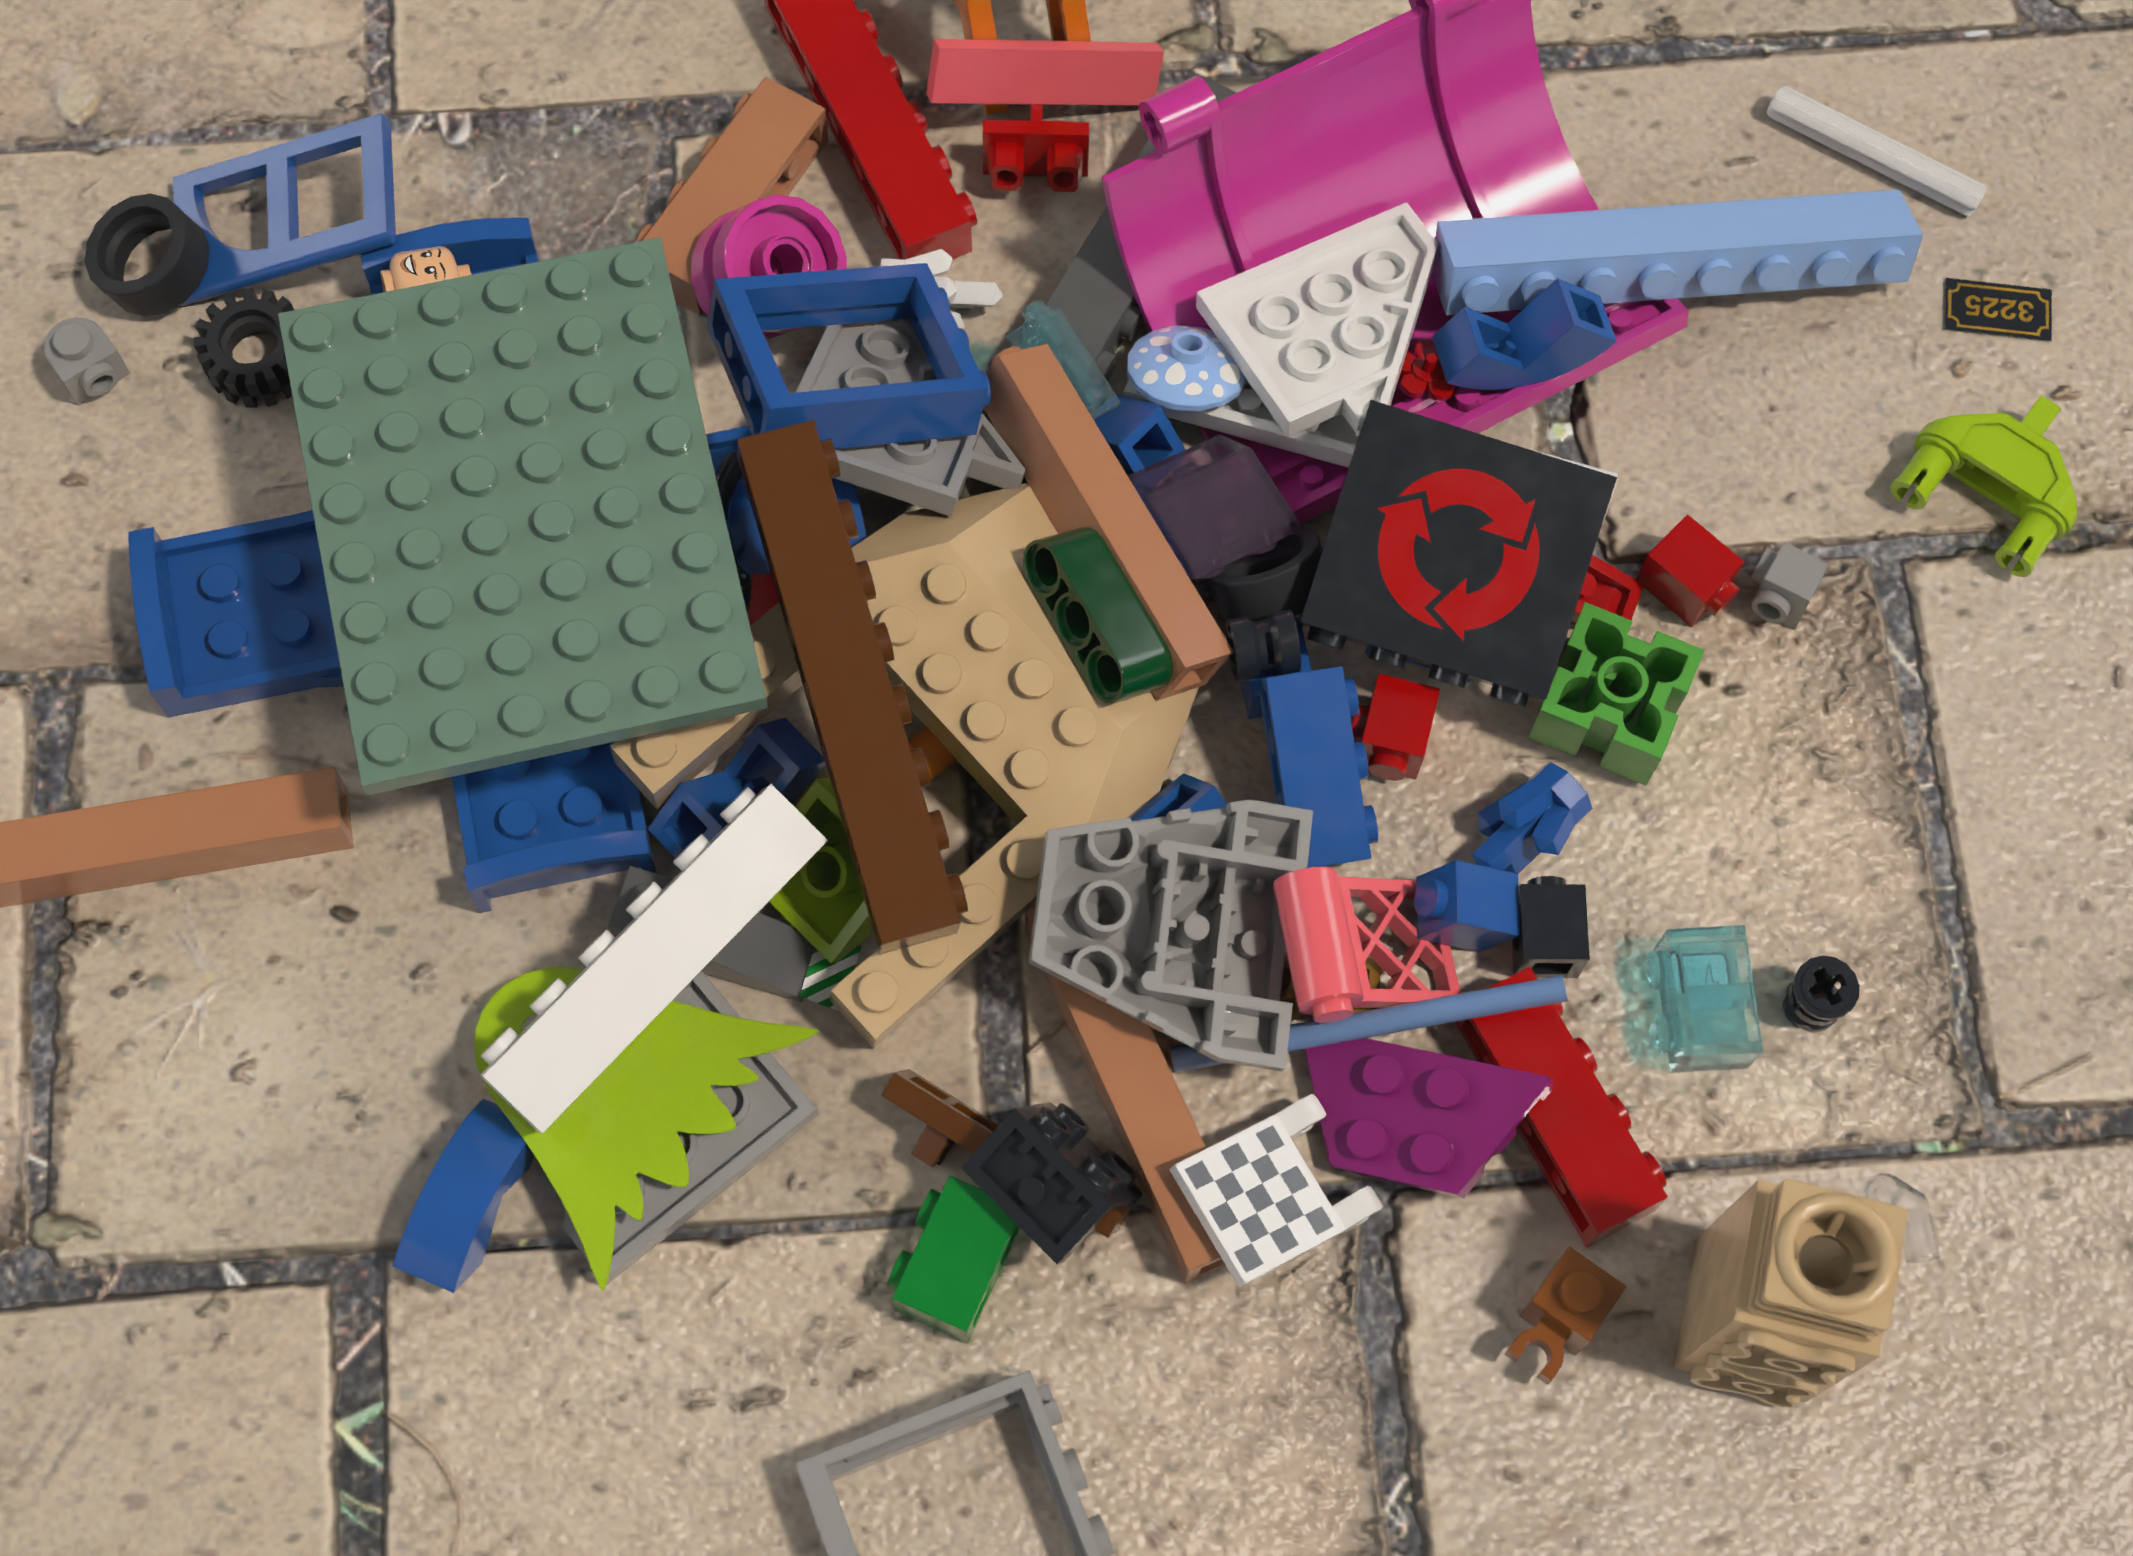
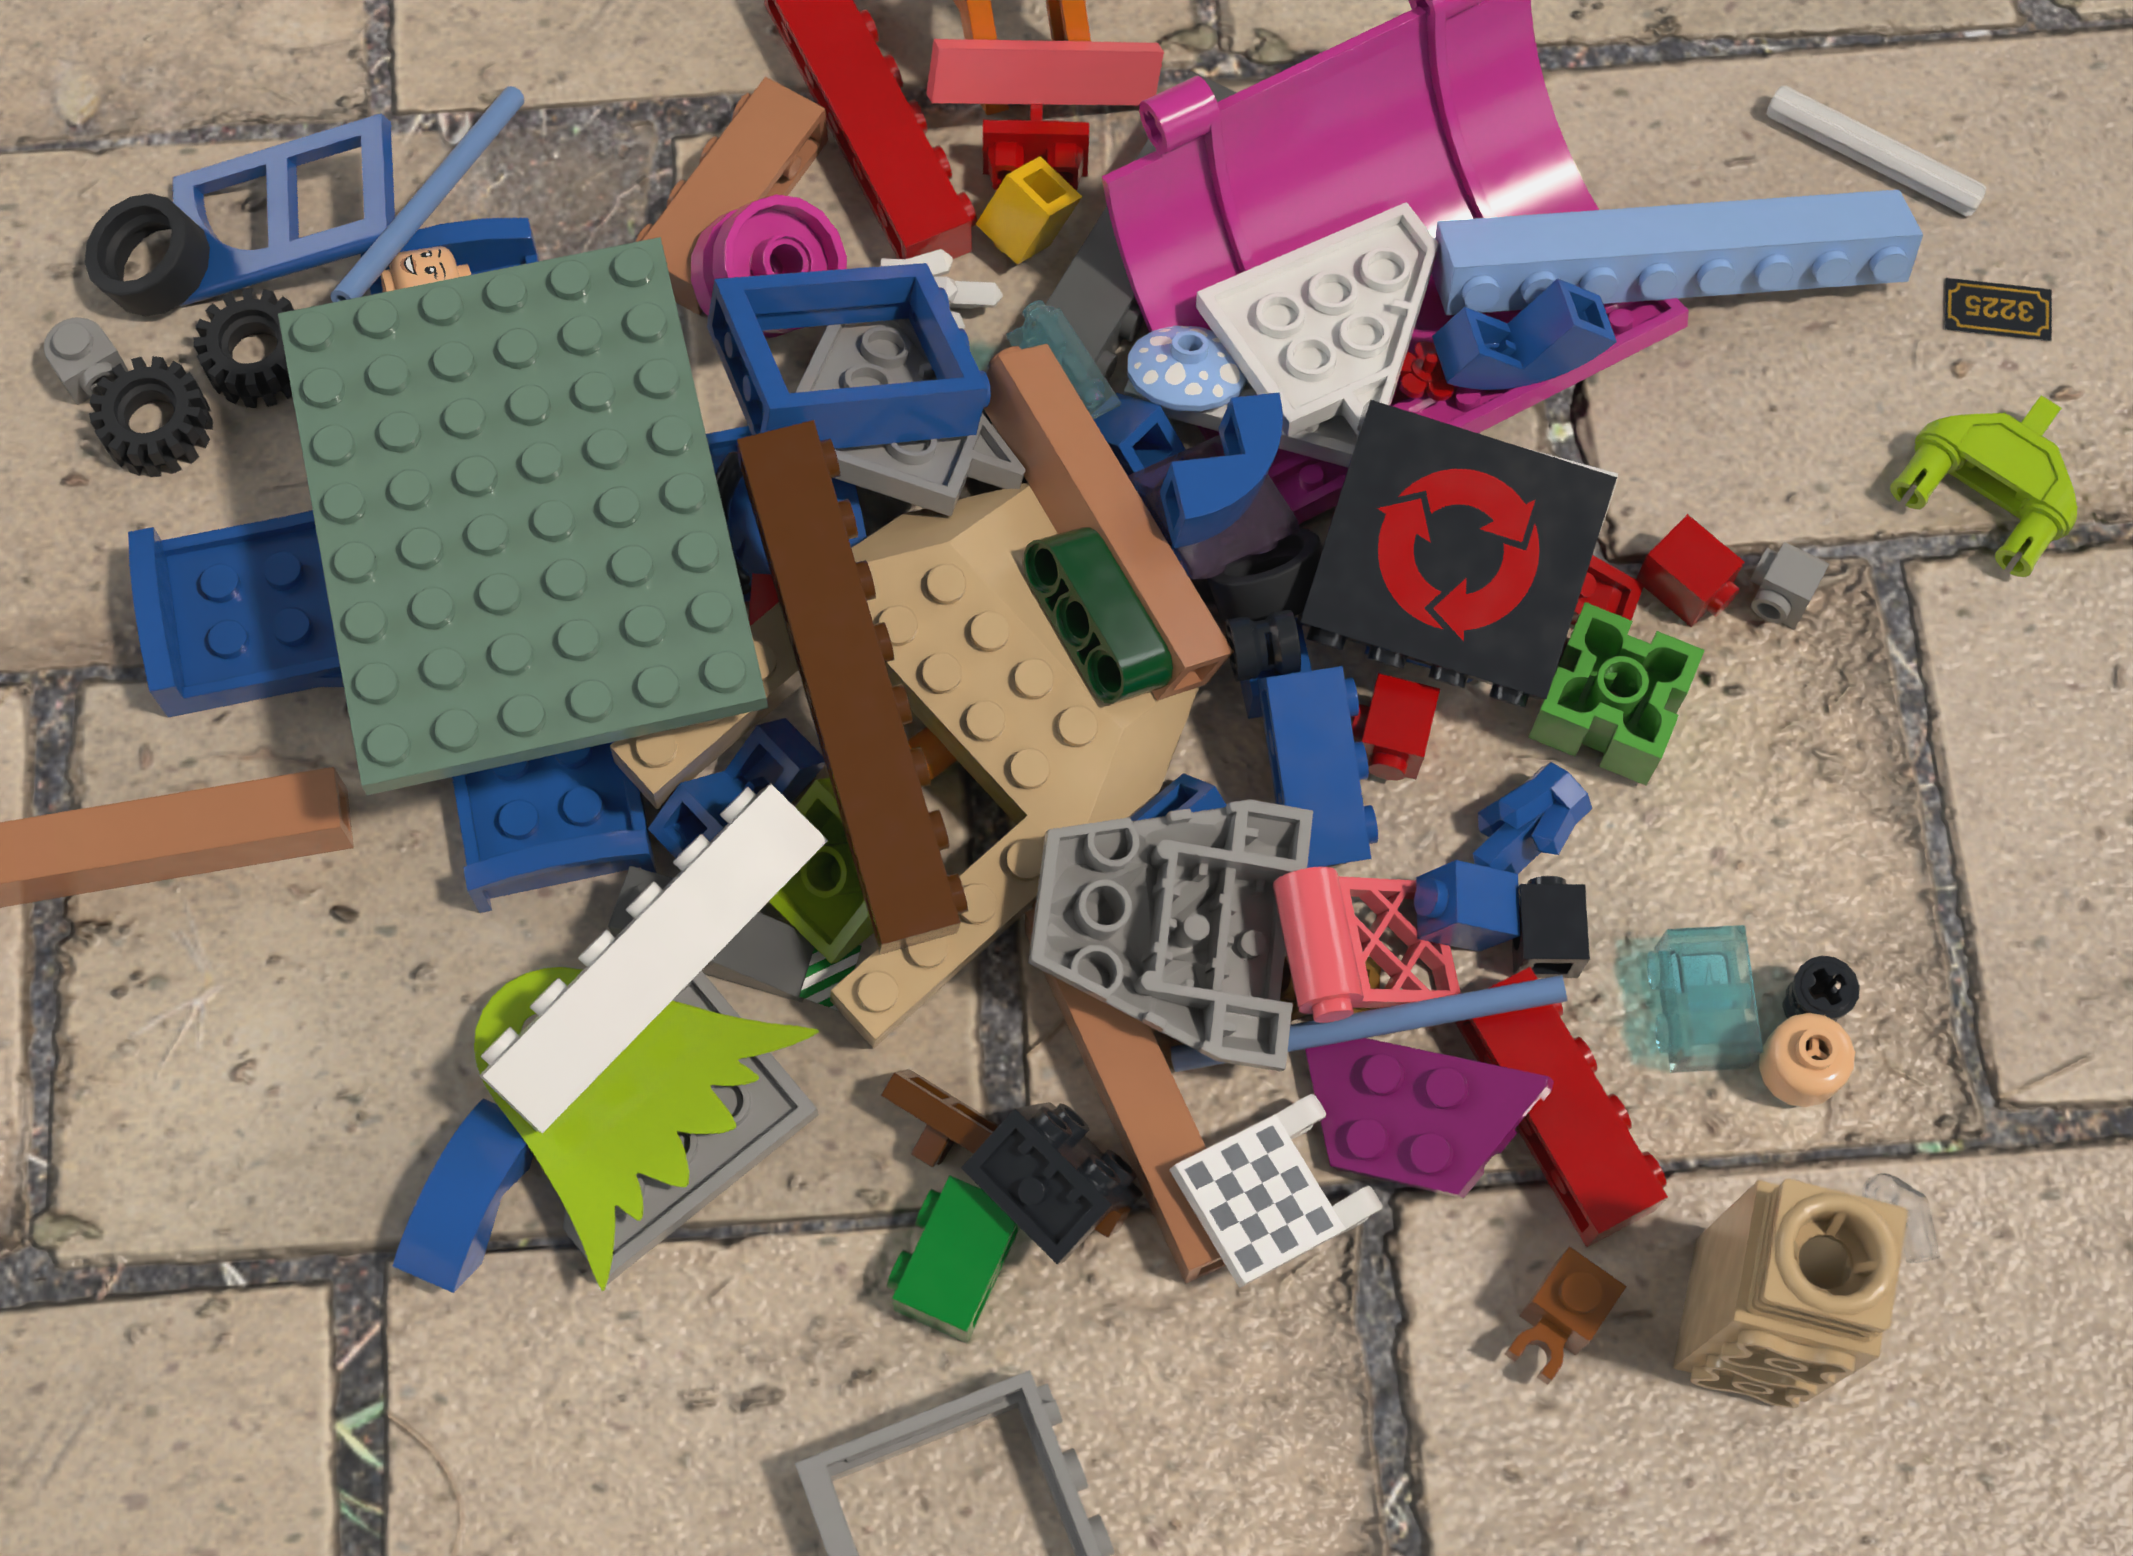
none -> black tyre [89,356,213,477]
none -> medium blue piece [330,86,525,302]
none -> yellow brick [976,156,1082,265]
none -> blue brick [1160,392,1283,548]
none -> light nougat head [1759,1013,1855,1107]

